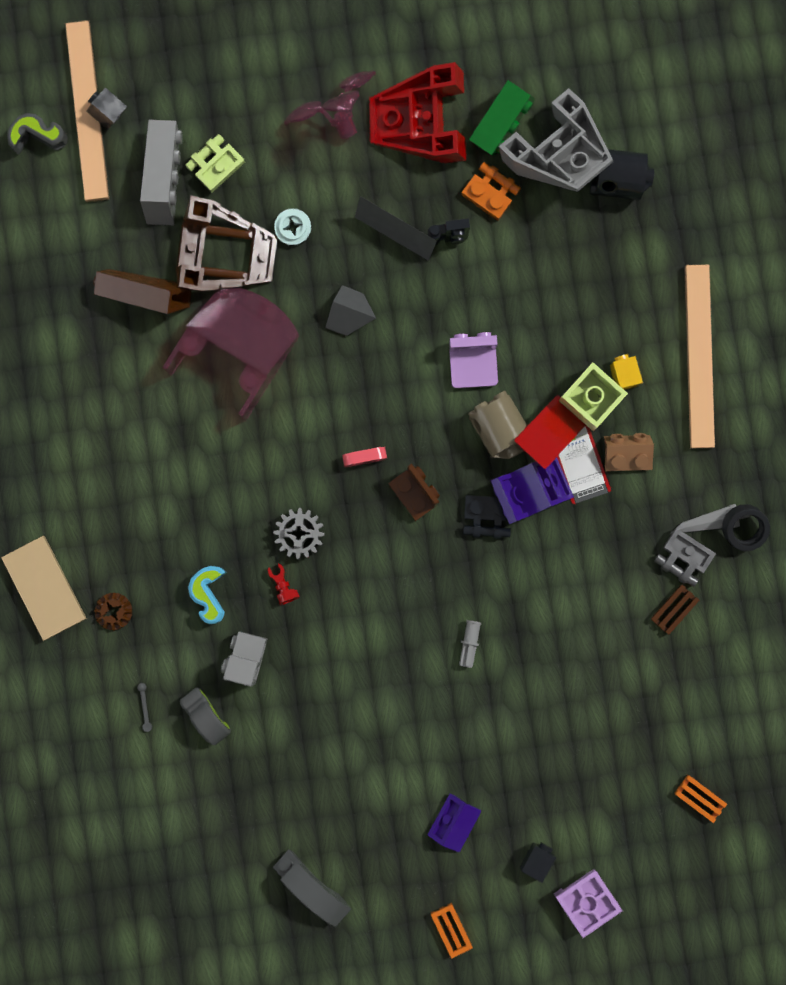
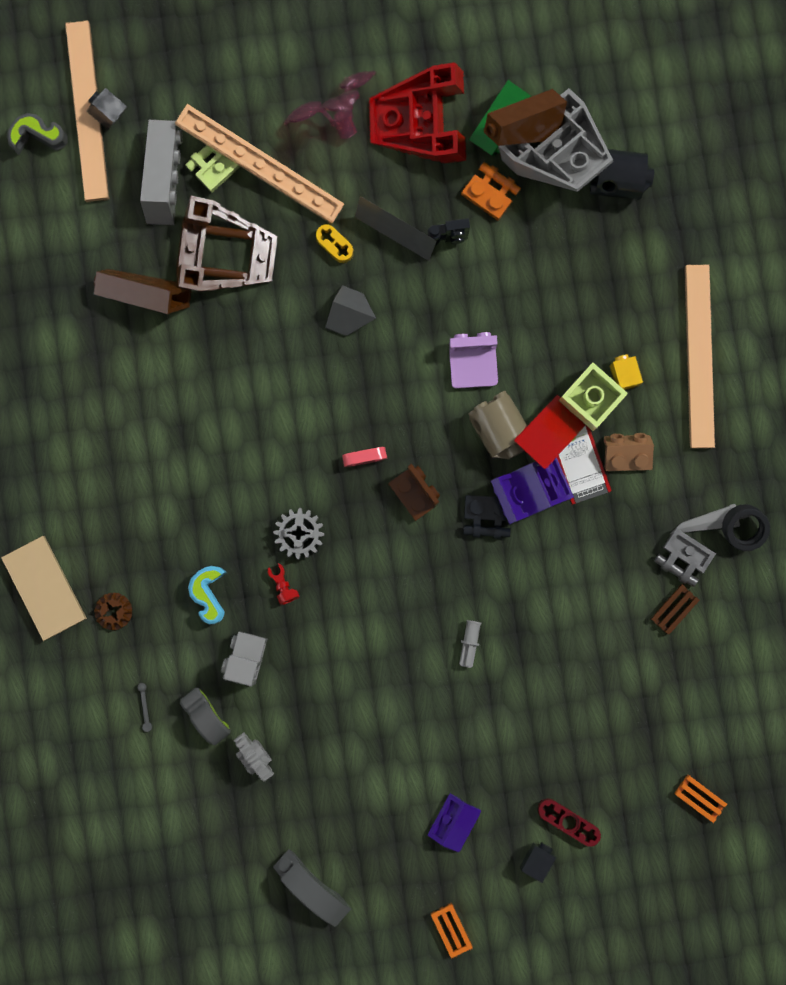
clear pink windscreen [163,287,299,421] -> none
light aqua gear [274,209,311,245] -> none
lavender piece [554,869,622,938] -> none
none -> light nougat tile [175,104,344,224]
none -> light grey gear [234,733,274,781]
none -> yellow beam [316,224,353,263]
none -> reddish brown slope [484,89,567,146]
none -> dark red beam [538,798,601,847]

